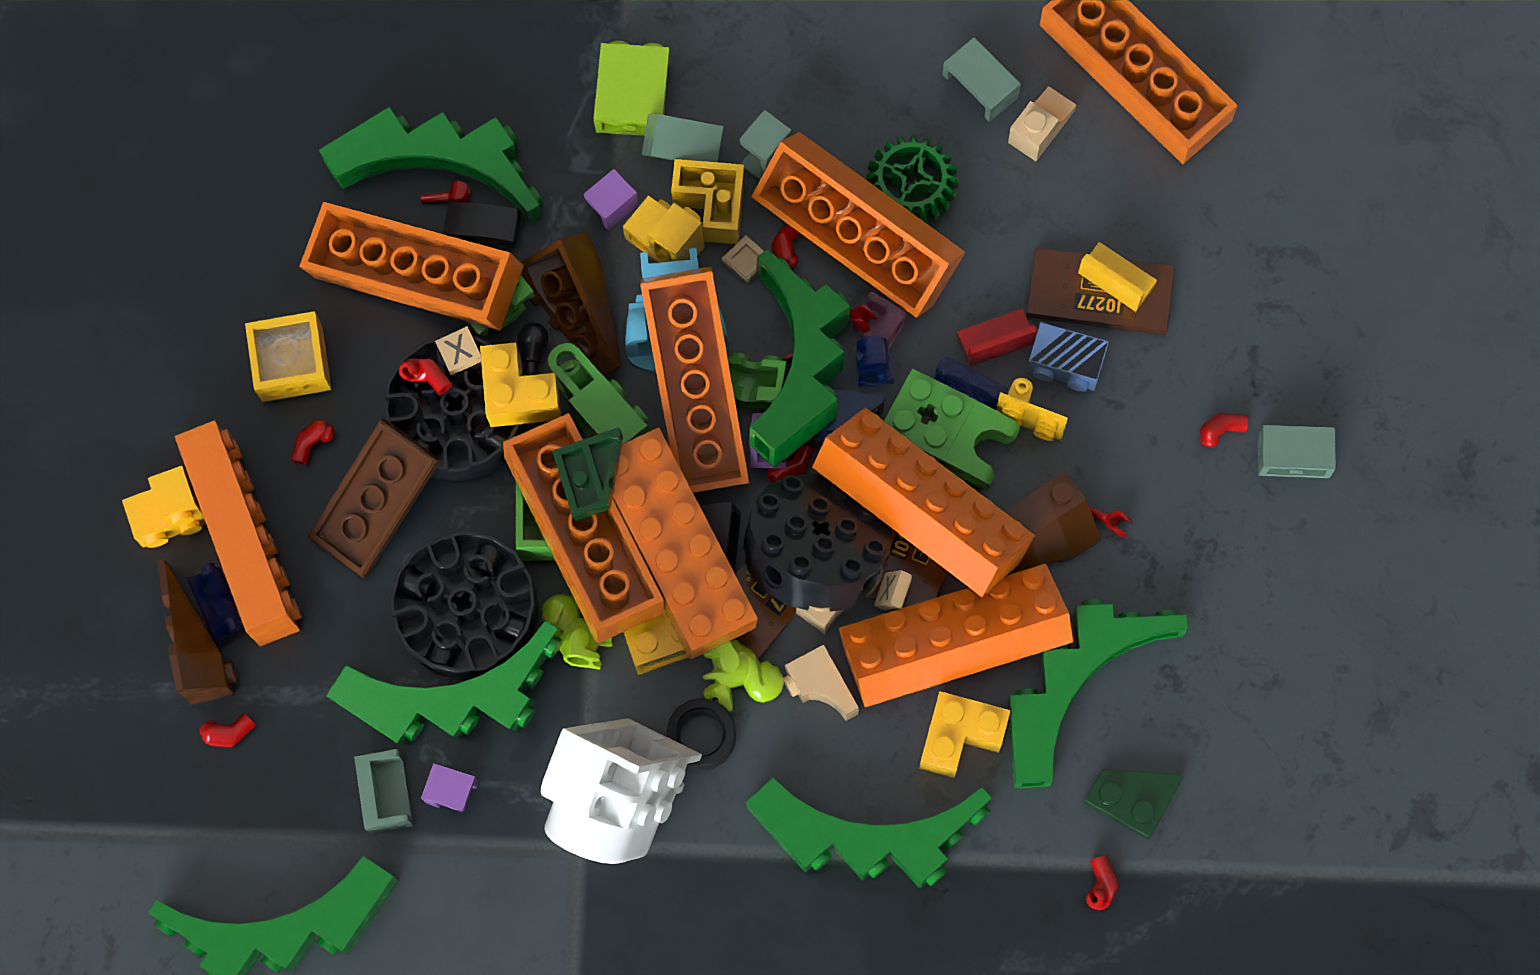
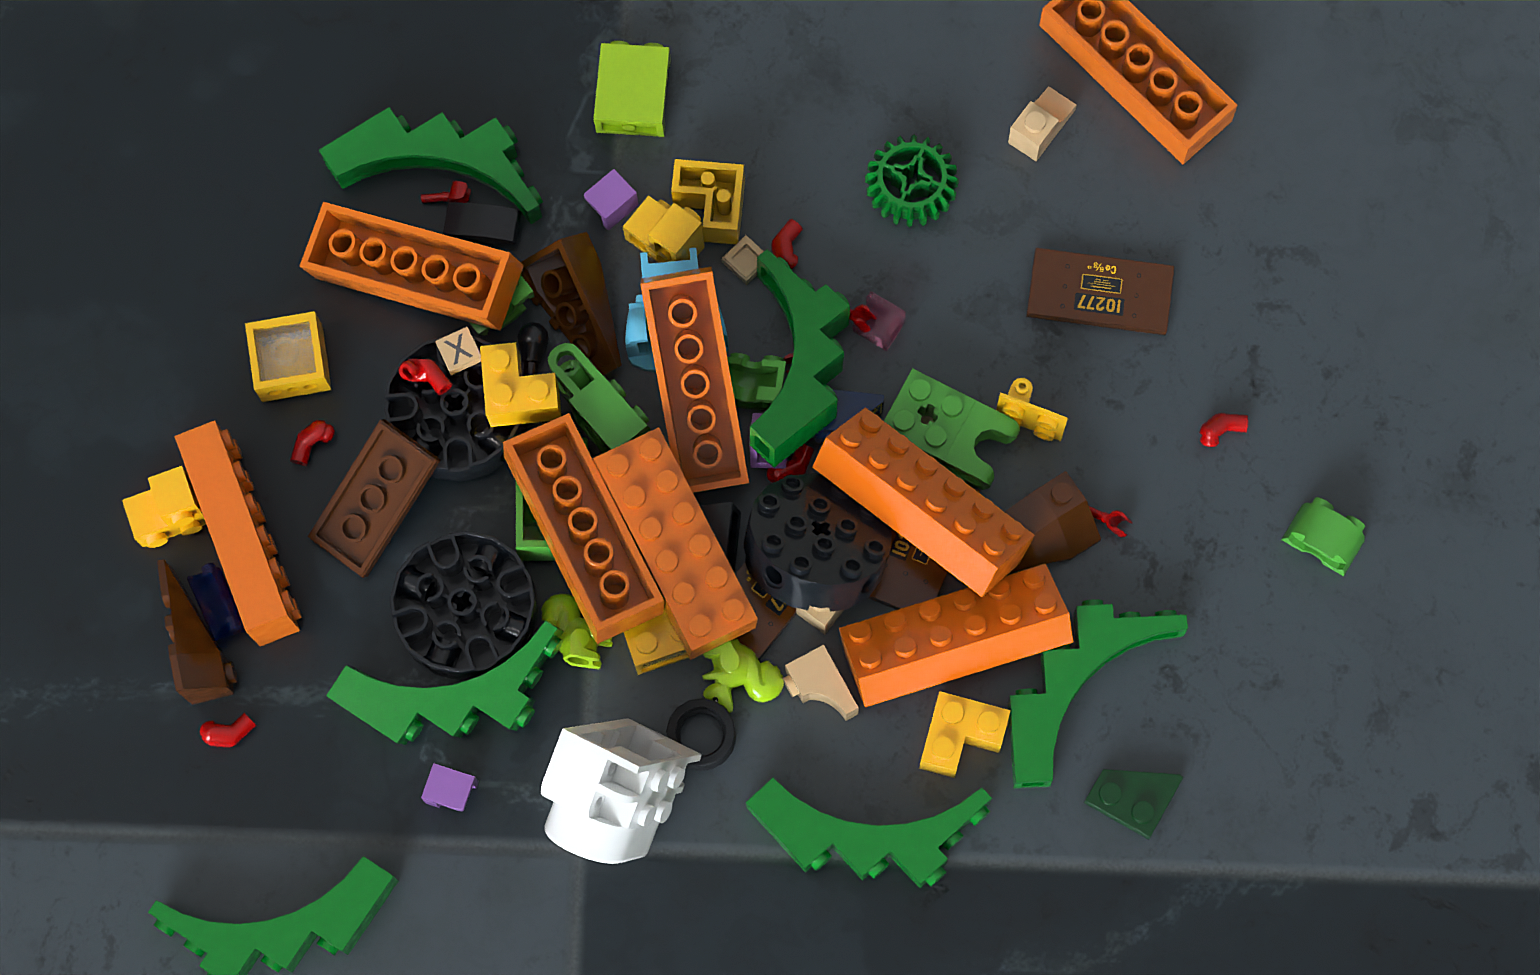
sand green panel [354,749,413,834] -> none
dark green wing [552,427,623,521] -> none
sand green panel [642,114,723,162] -> none
sand green panel [740,110,792,181] -> none
orange brick [751,132,966,318] -> none
clear blue leg [856,336,894,387] -> none
tan tile [874,570,912,611] -> none
clear blue hinge [933,356,1008,410] -> none
sand green panel [942,37,1021,122] -> none
red panel [957,308,1037,367] -> none
brick [1026,322,1109,392] -> none
yellow panel [1078,242,1157,312] -> none
red arm [1086,855,1119,911] -> none
sand green panel [1258,425,1336,478] -> none
none -> bright green cylinder [1281,497,1365,576]

